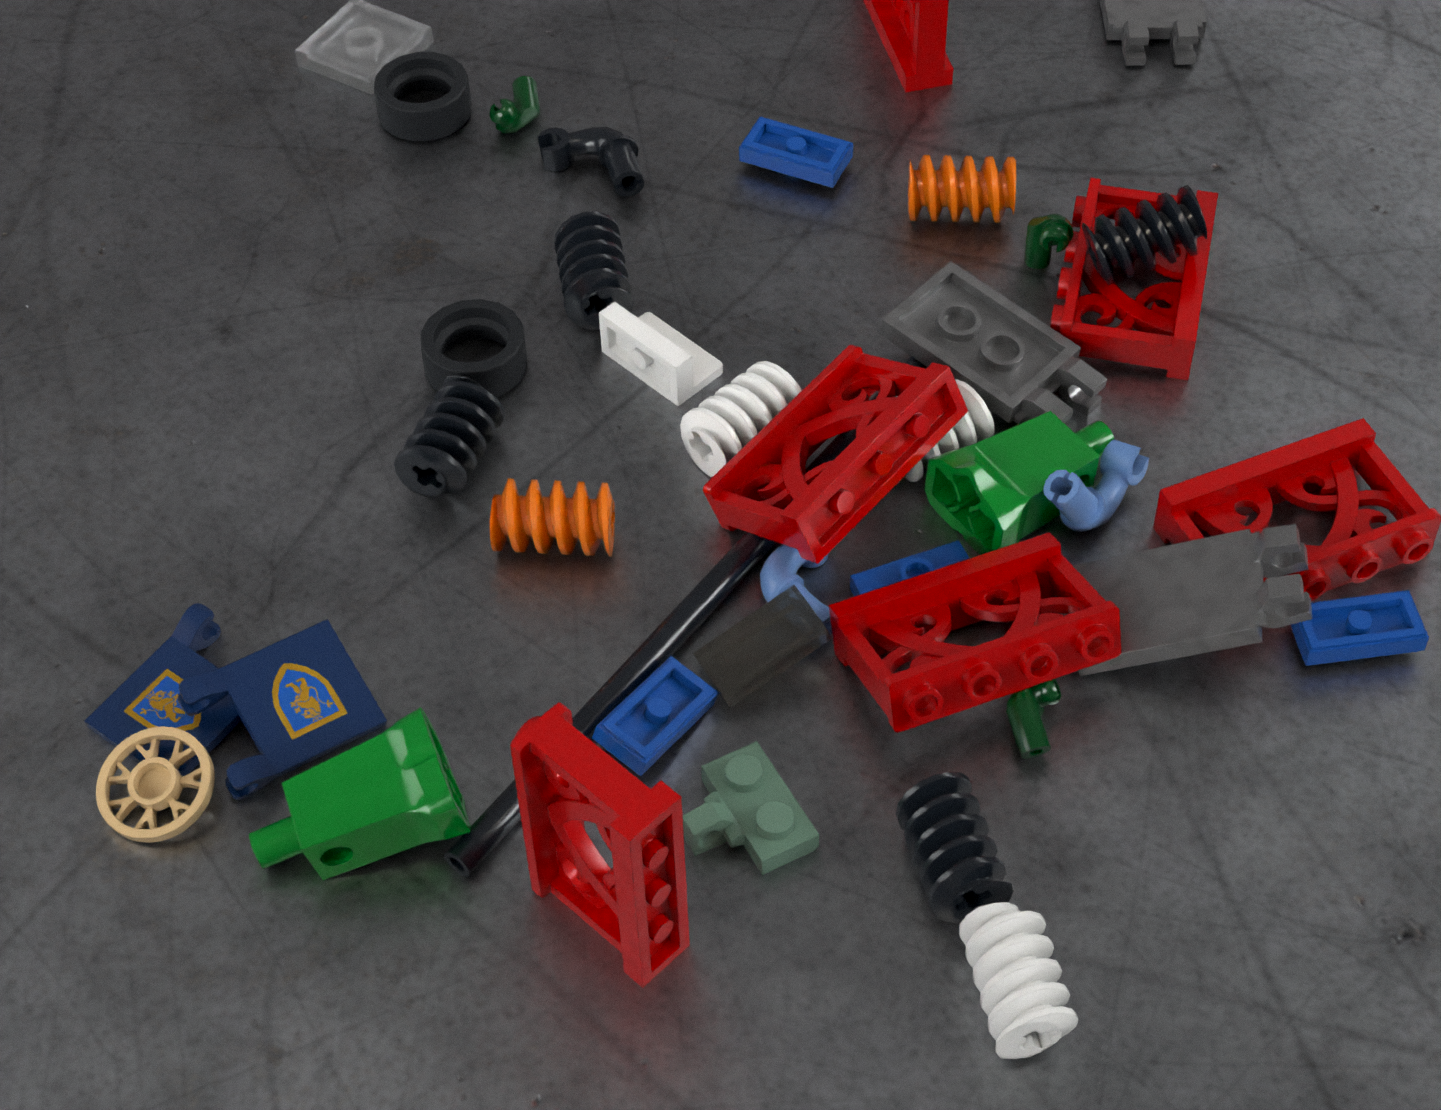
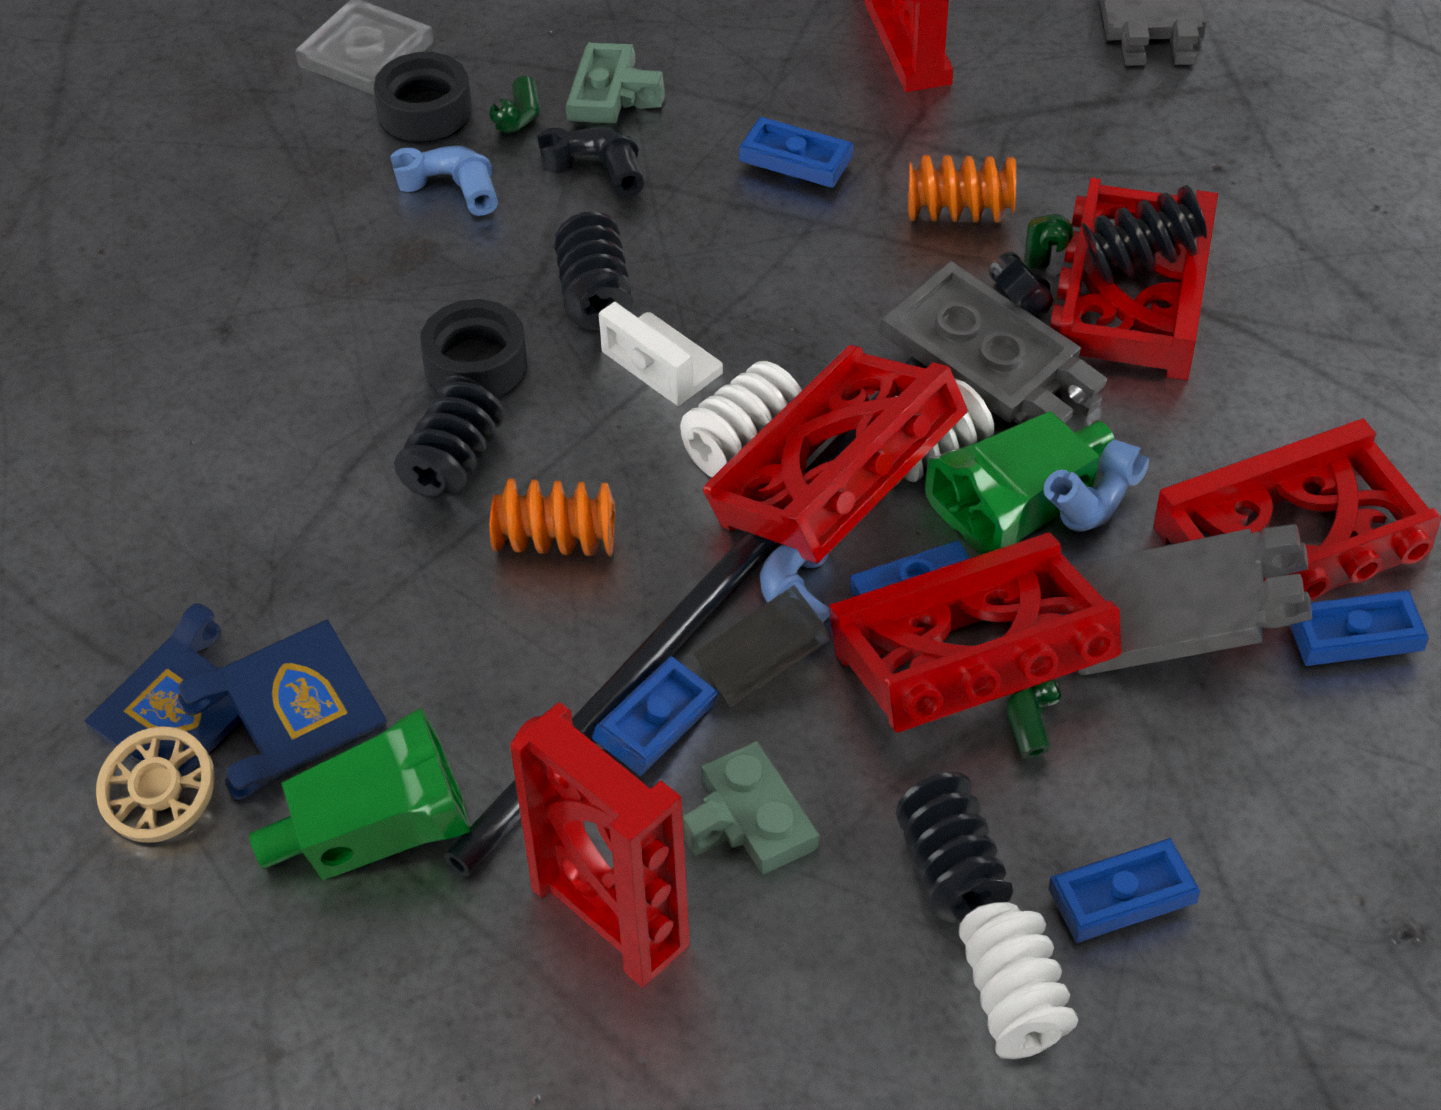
none -> medium blue piece [390,146,498,216]
none -> sand green hinge [565,42,665,124]
none -> black piece [989,252,1054,318]
none -> blue plate [1048,838,1200,943]

